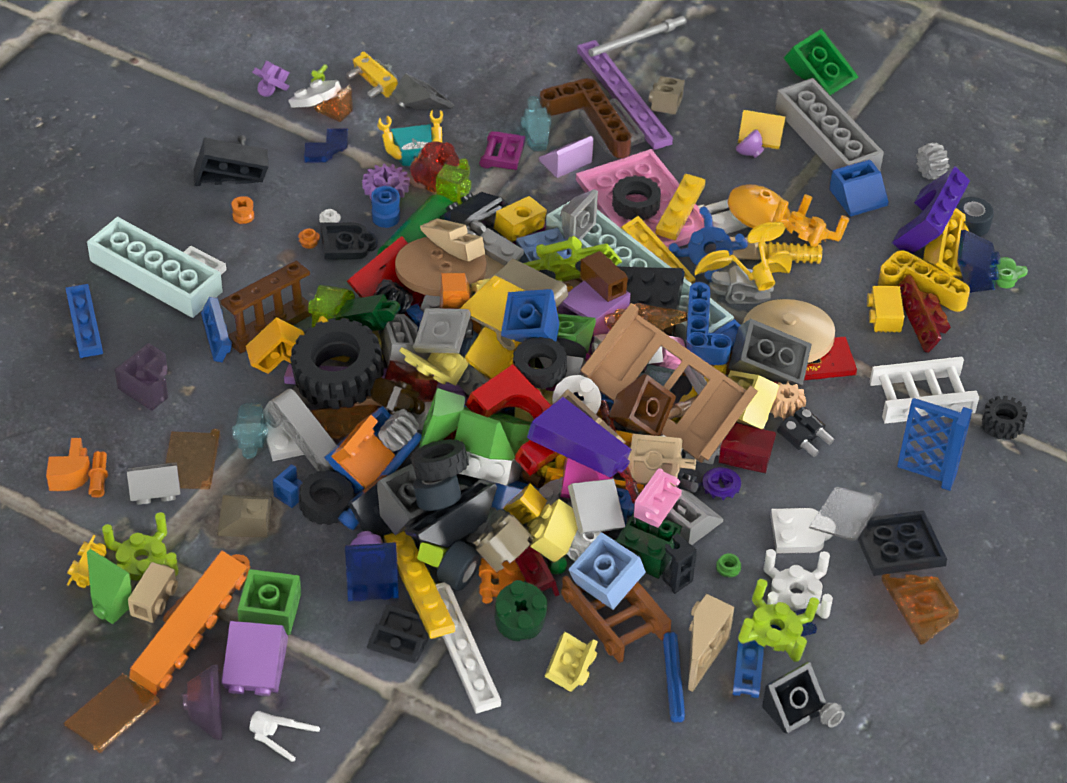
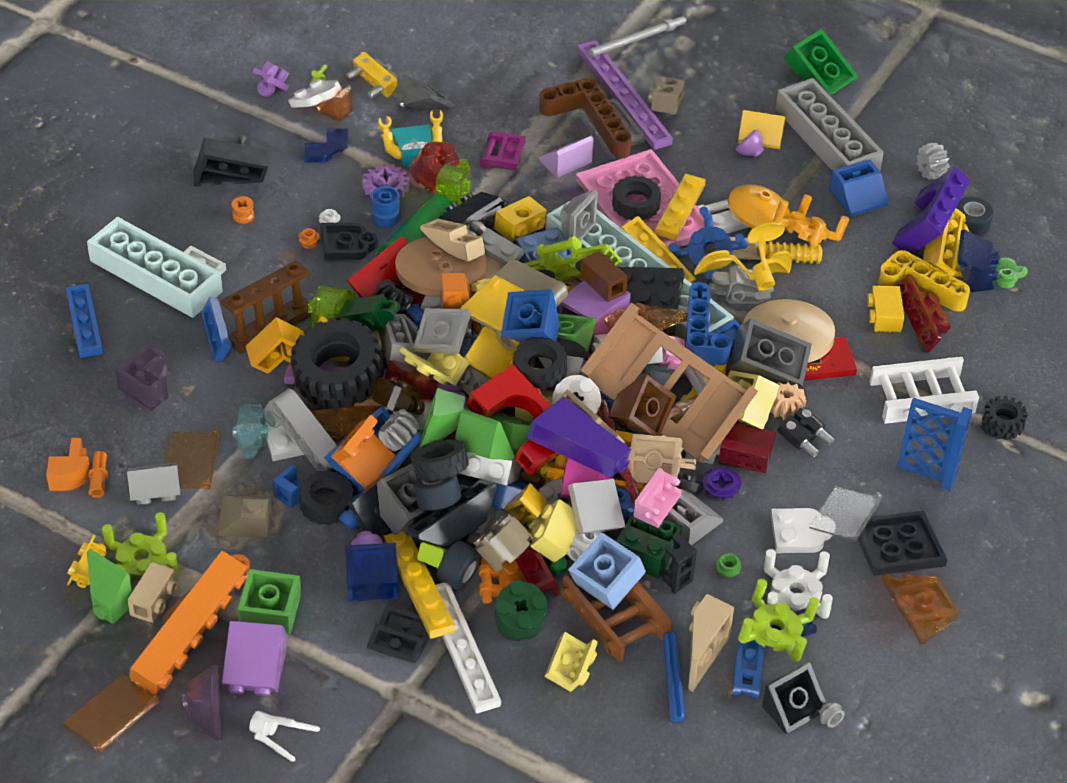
clear light blue hinge [520,96,551,152] -> none

